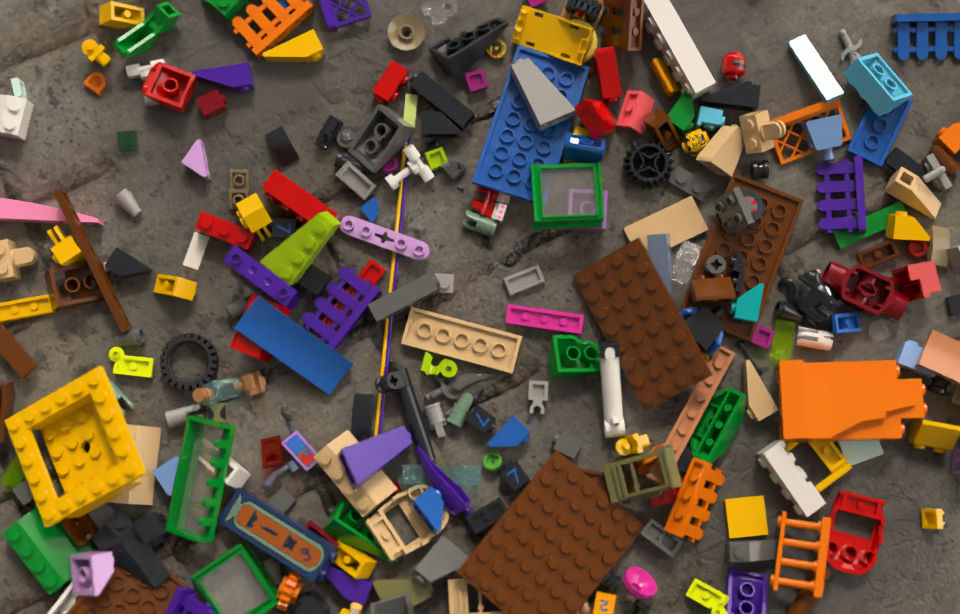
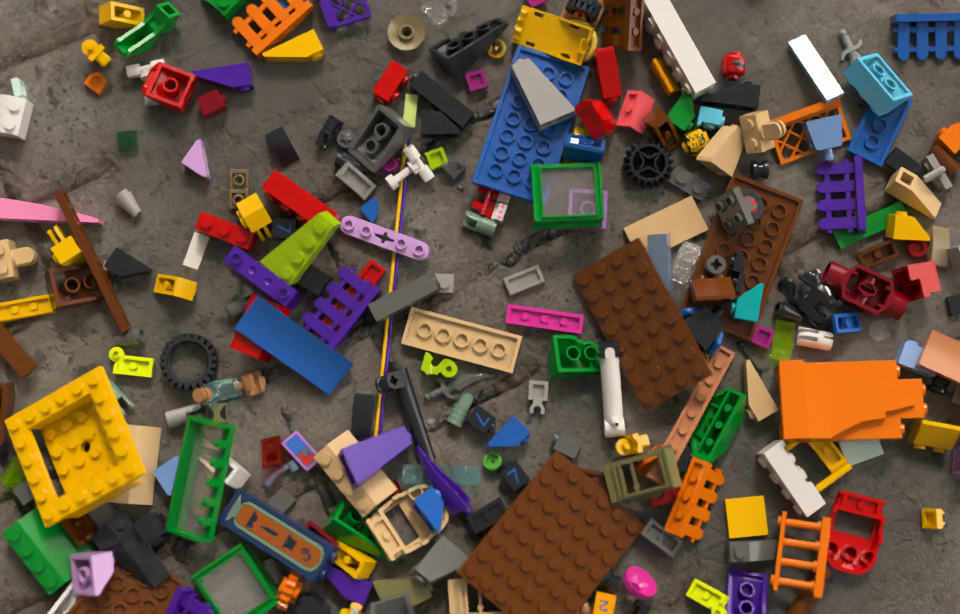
light grey hinge [423,402,447,438] -> none

